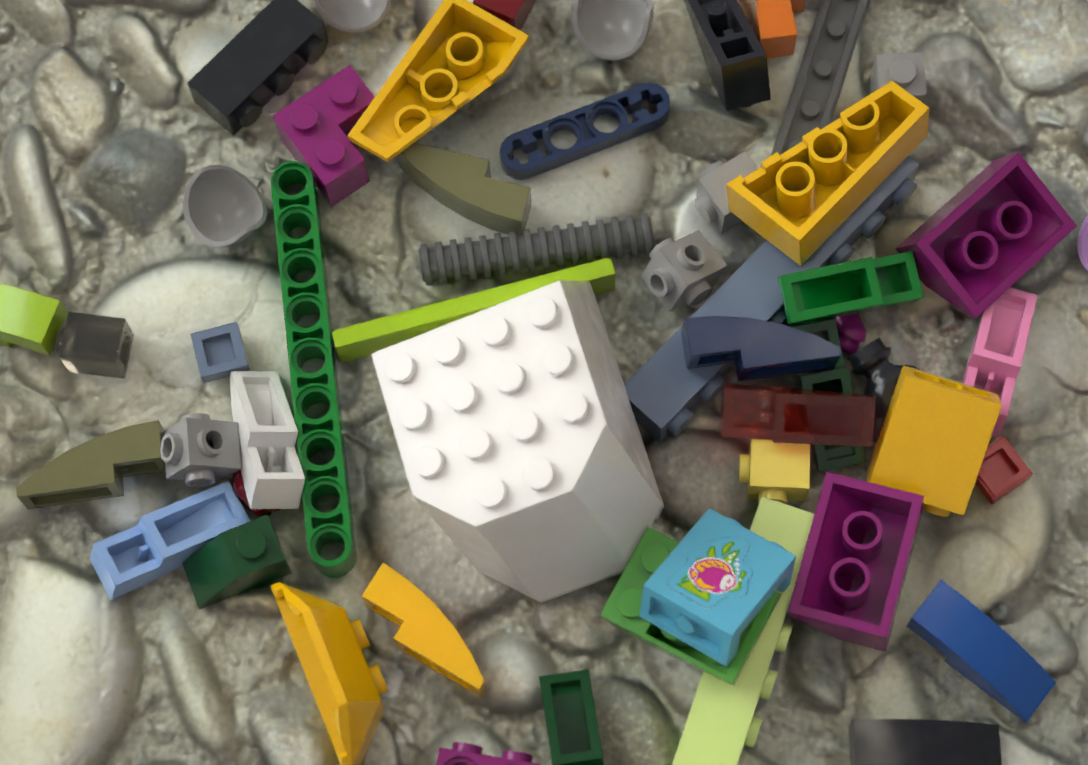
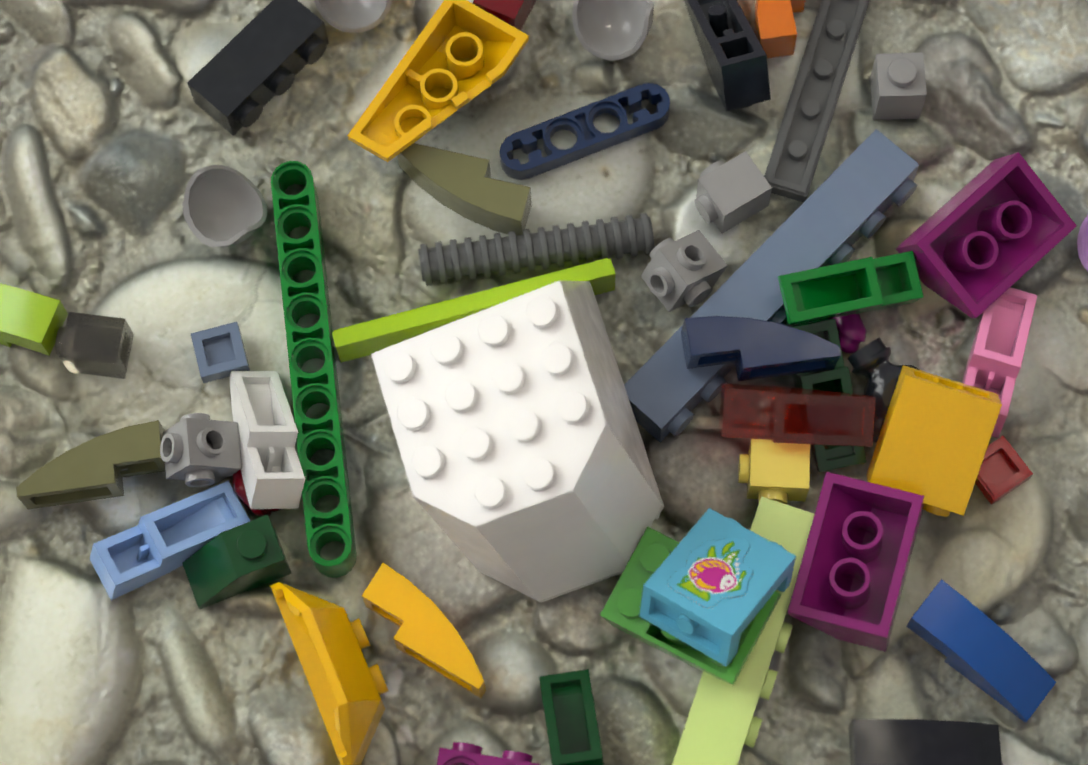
magenta brick [273,65,375,207] -> none
yellow wedge [726,81,929,266] -> none

